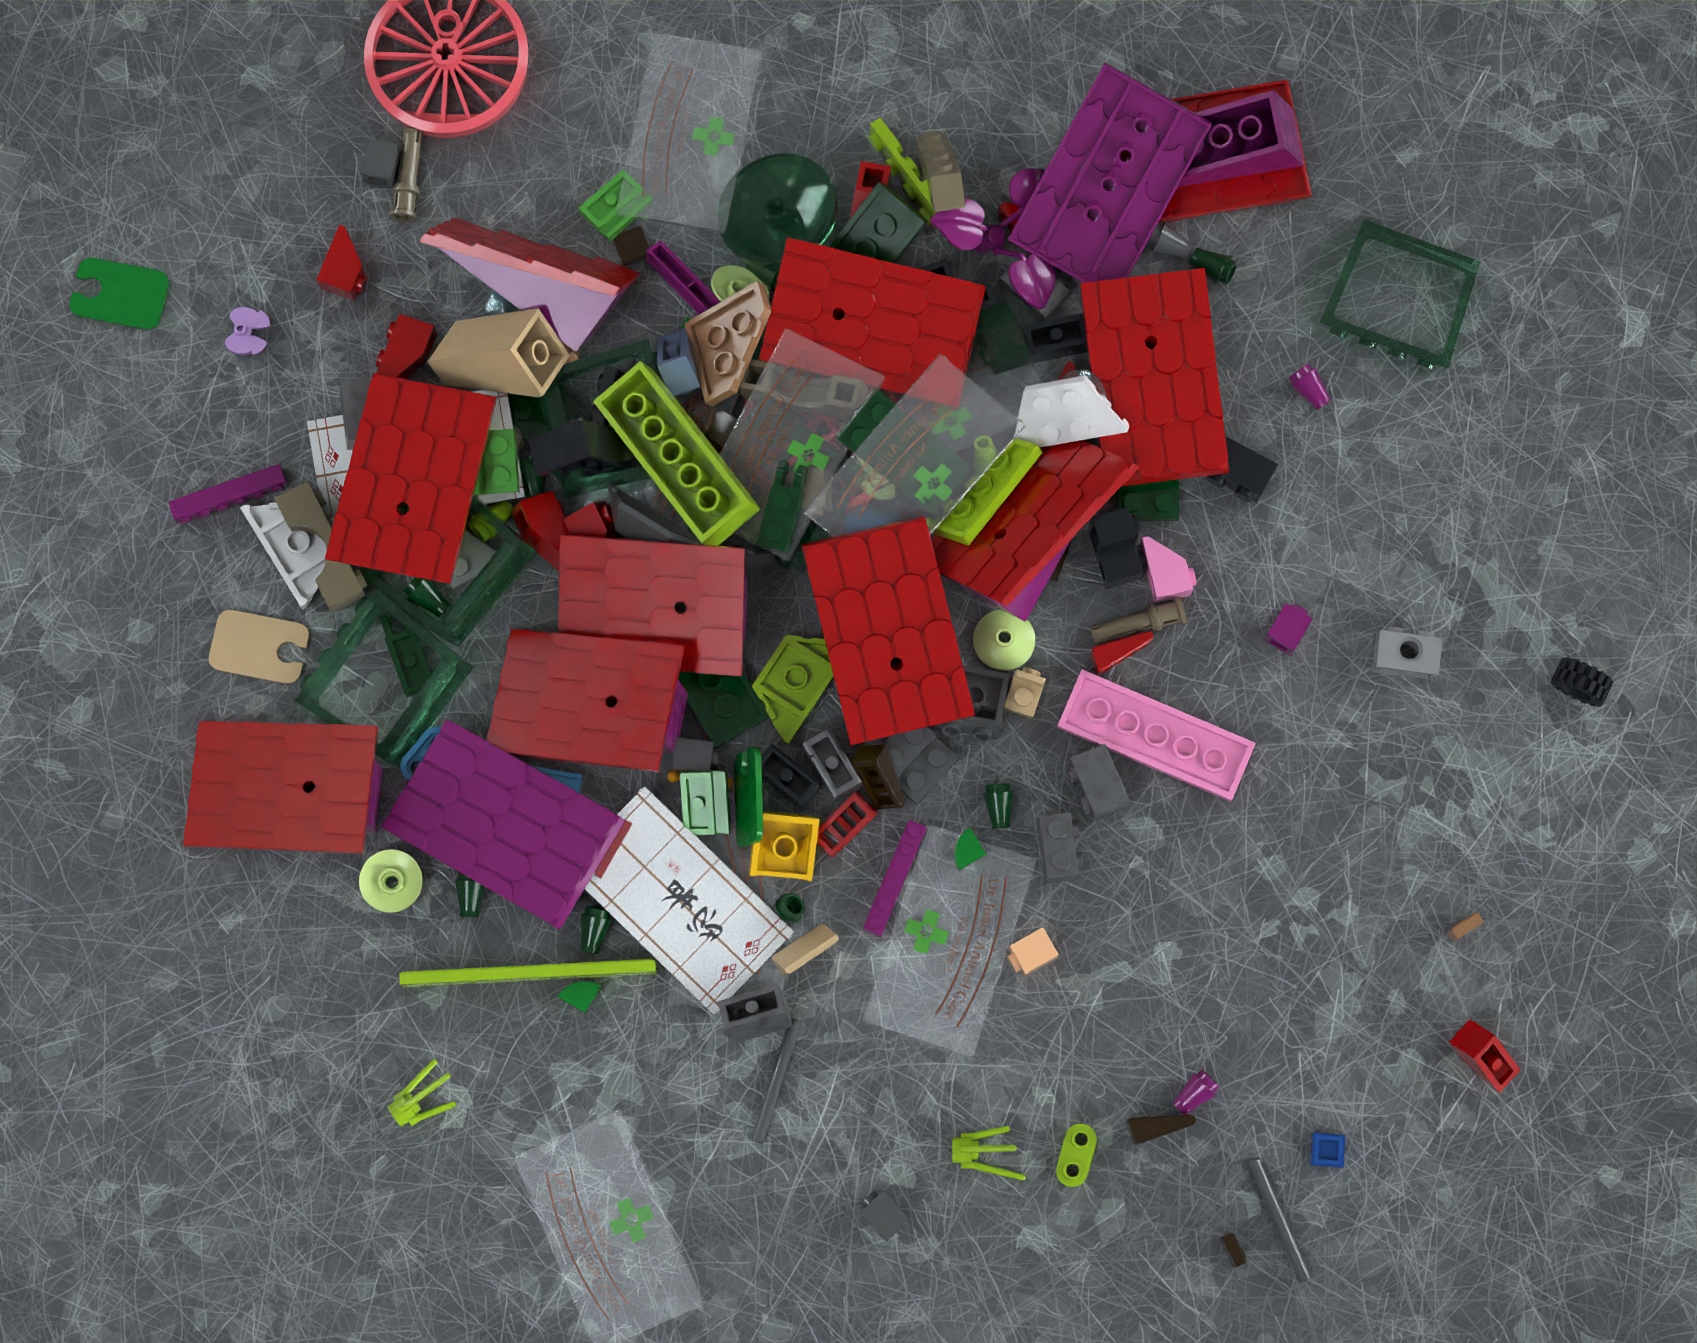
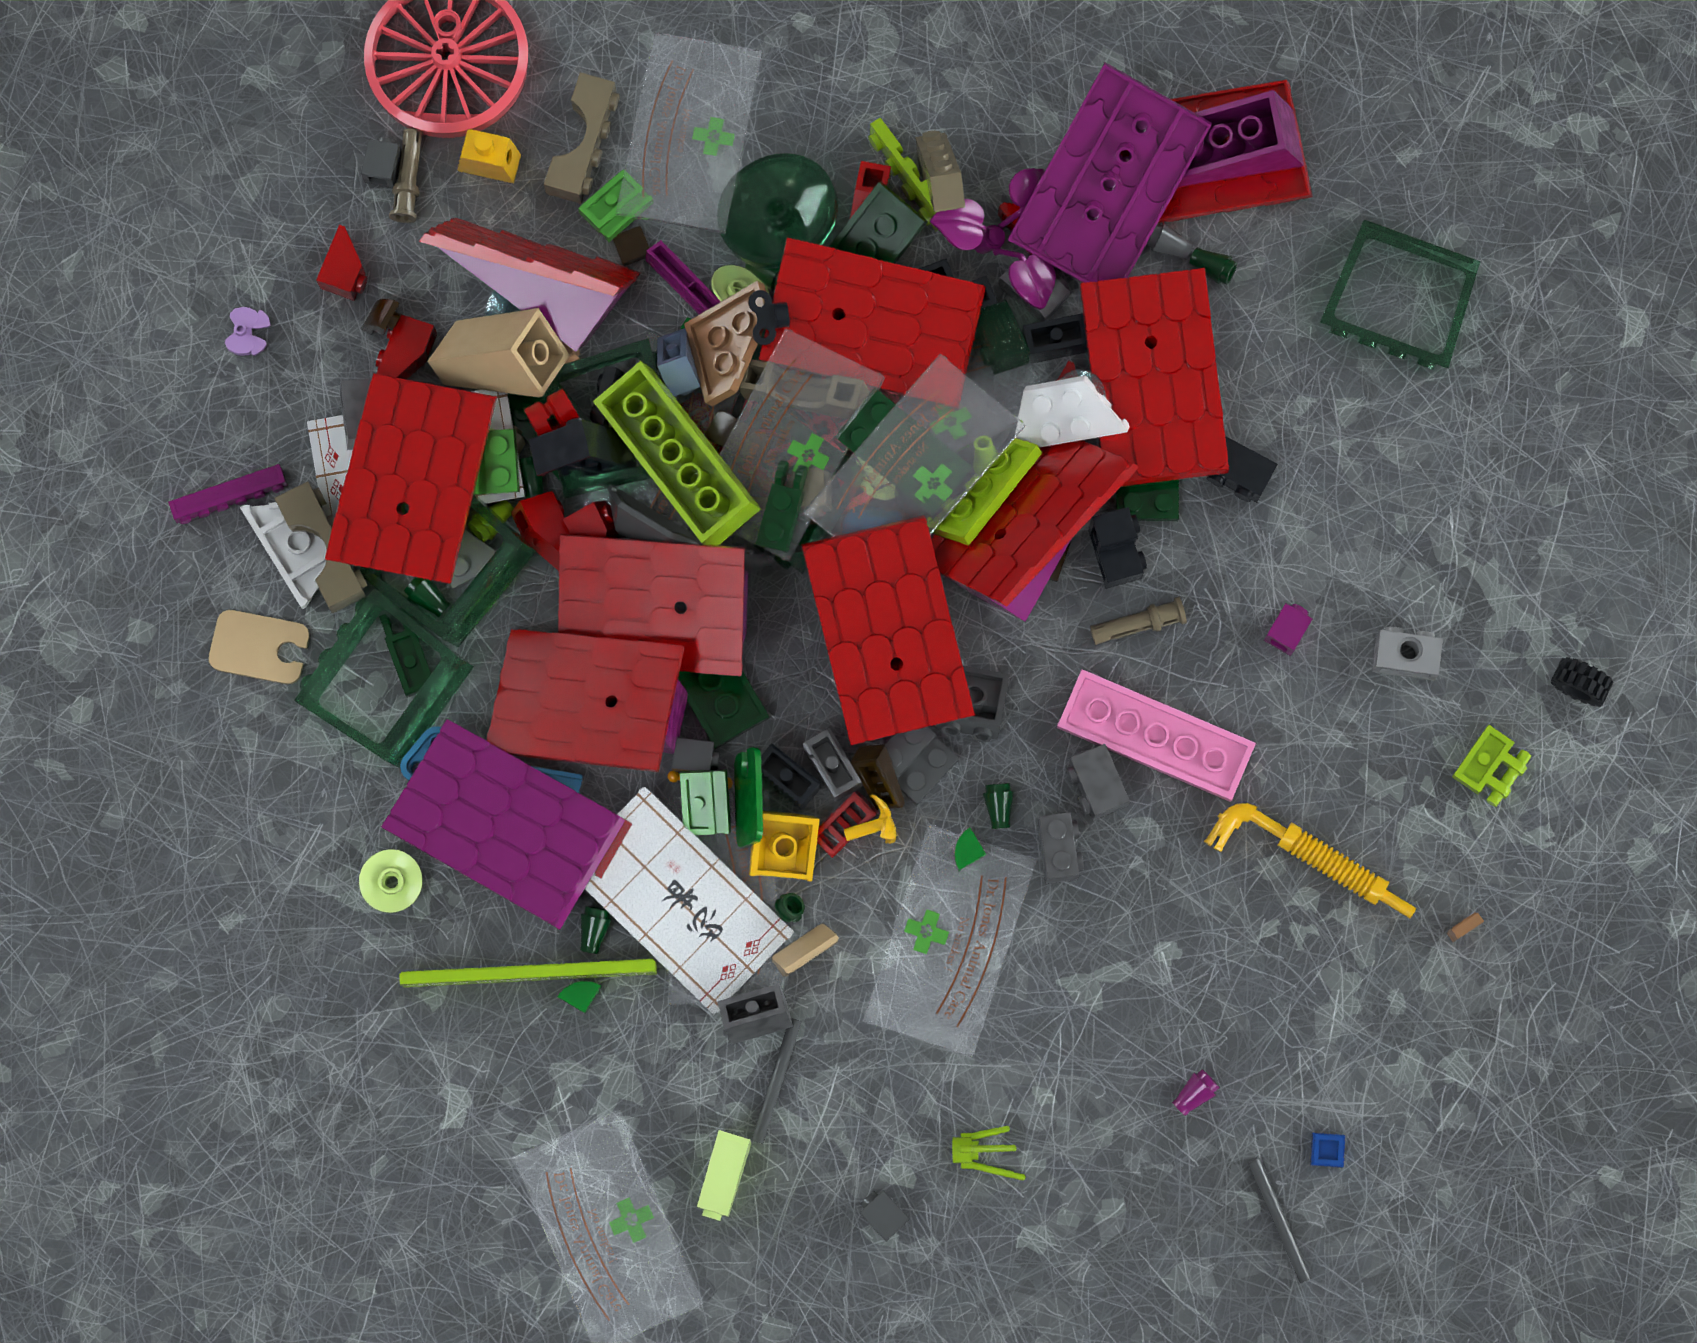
green piece [70,258,169,330] -> none
red piece [183,721,384,854] -> none
lime plant [387,1059,456,1127] -> none
dark green cone [455,872,485,917] -> none
lime wing [752,635,834,746] -> none
magenta piece [863,820,927,938] -> none
yellowish green dish [973,610,1035,671] -> none
tan bracket [1003,667,1046,719] -> none
light nougat brick [1007,927,1059,977] -> none
lime plate [1055,1124,1097,1187] -> none
red slope [1090,631,1154,675] -> none
dark brown slope [1125,1114,1196,1145] -> none
bright pink slope [1140,536,1197,604] -> none
dark brown tile [1219,1233,1247,1268] -> none
magenta cone [1288,363,1332,410] -> none
red slope [1449,1019,1520,1093] -> none
none -> dark brown slope [361,299,401,335]
none -> yellow torso [457,129,521,184]
none -> red wheel [524,388,579,436]
none -> dark tan arch [544,72,620,204]
none -> yellowish green slope [697,1130,751,1221]
none -> black piece [748,290,790,345]
none -> yellow plant [844,794,897,844]
none -> yellow piece [1204,803,1417,918]
none -> lime plate [1452,725,1532,807]

